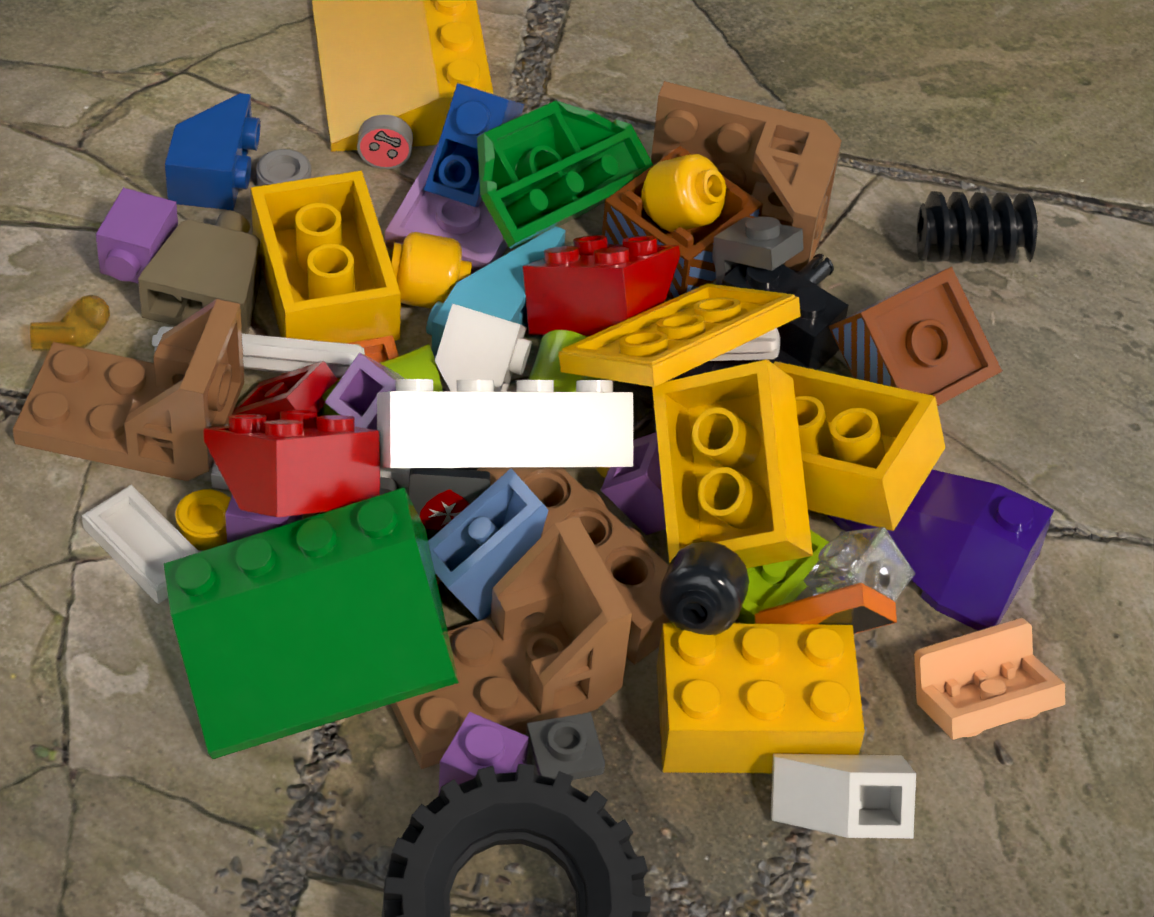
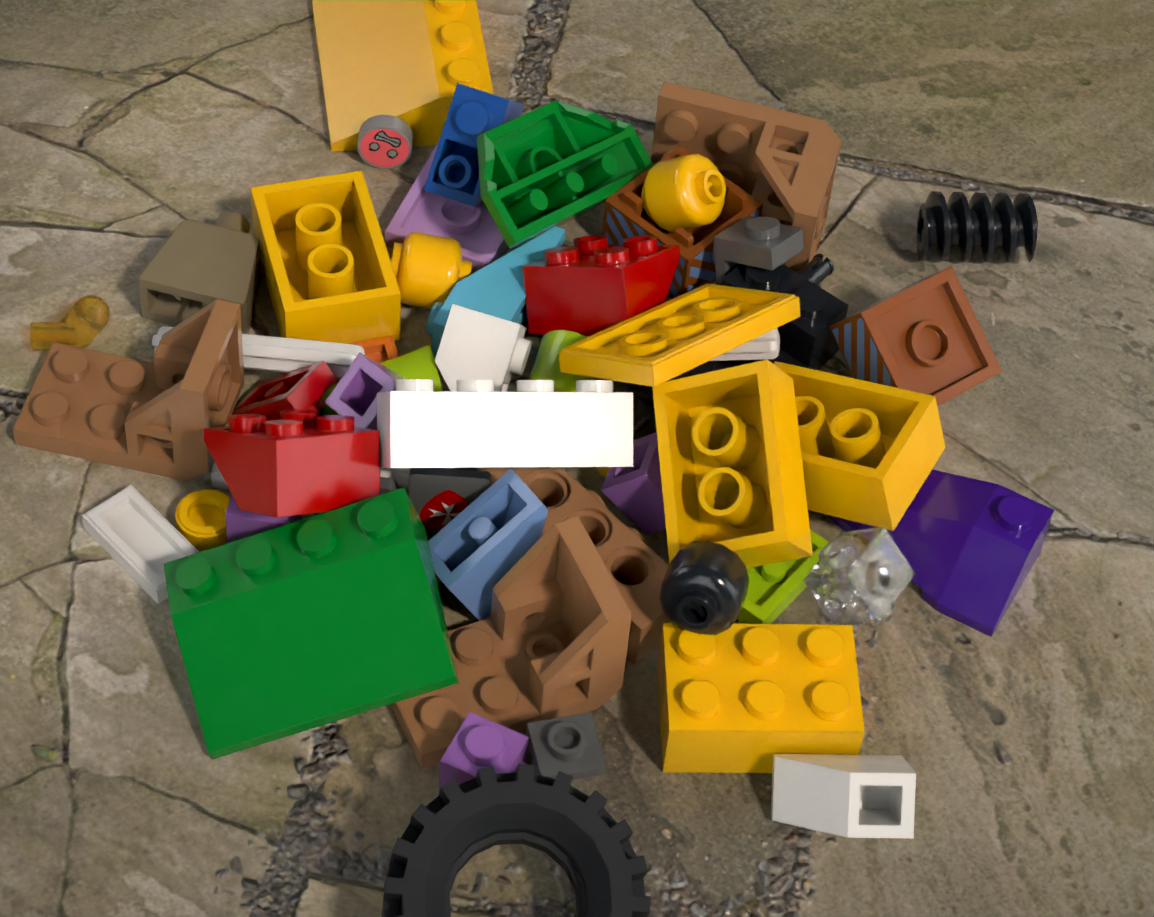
medium lavender brick [96,187,178,284] -> none
blue slope [165,93,261,211] -> none
light grey tile [256,149,312,186] -> none
orange tile [755,583,897,634] -> none
light nougat bracket [914,618,1065,740] -> none

